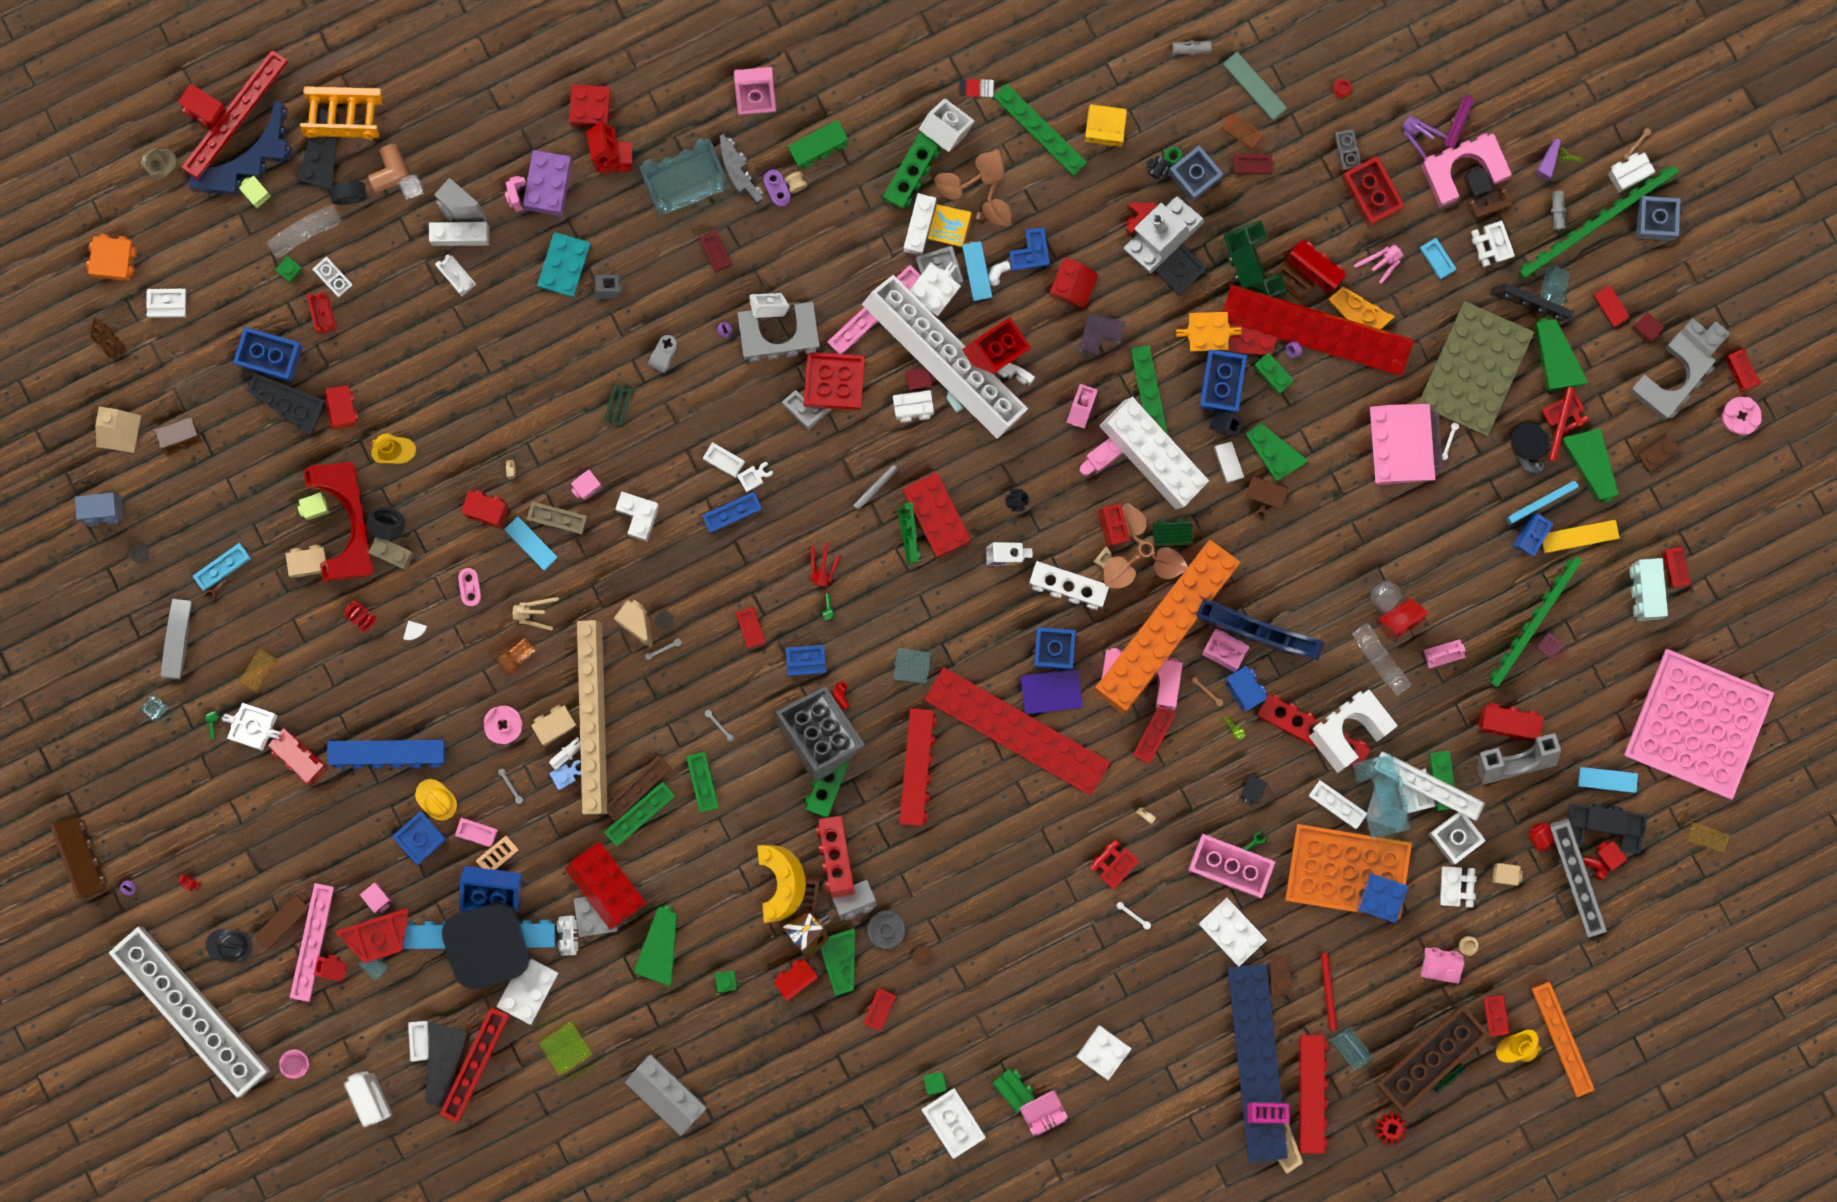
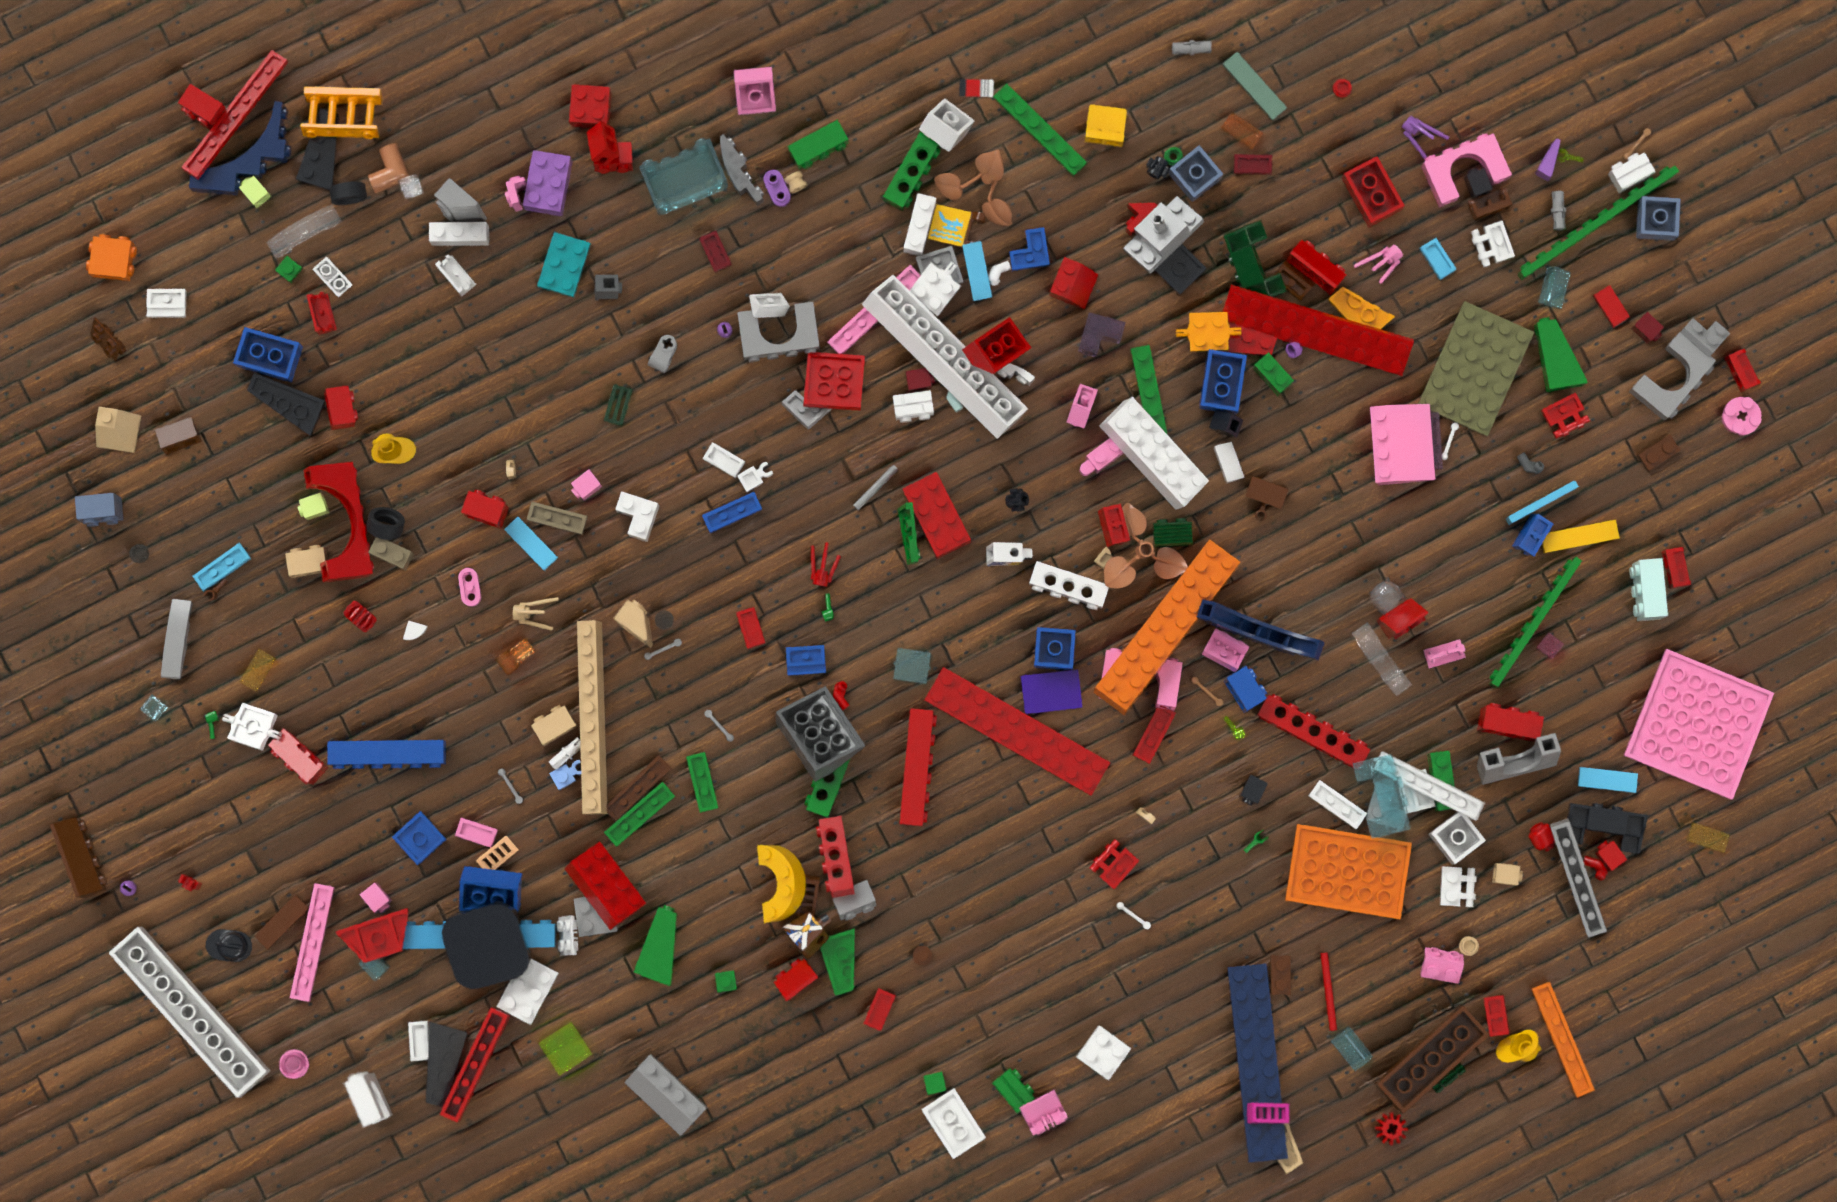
dark tan hair [140,148,176,180] -> none
red brick [313,955,347,981] -> none
yellow piece [415,779,457,821] -> none
bright pink plate [484,706,523,744] -> none
dark grey tile [867,911,905,949] -> none
bright pink slope [1188,834,1275,898] -> none
white plate [1199,898,1266,966] -> none
green wing [1245,423,1308,482] -> none
red brick [1299,1035,1328,1153] -> none
white arch [1309,690,1398,773] -> none
flat silver slope [1334,129,1361,170] -> none
blue brick [1356,873,1408,923] -> none
magenta axle [1444,95,1474,148] -> none
black wing [1490,283,1574,321] -> none
black tile [1511,423,1549,460] -> none
red bar [1549,387,1575,462] -> none
green slope [1561,428,1619,503] -> none

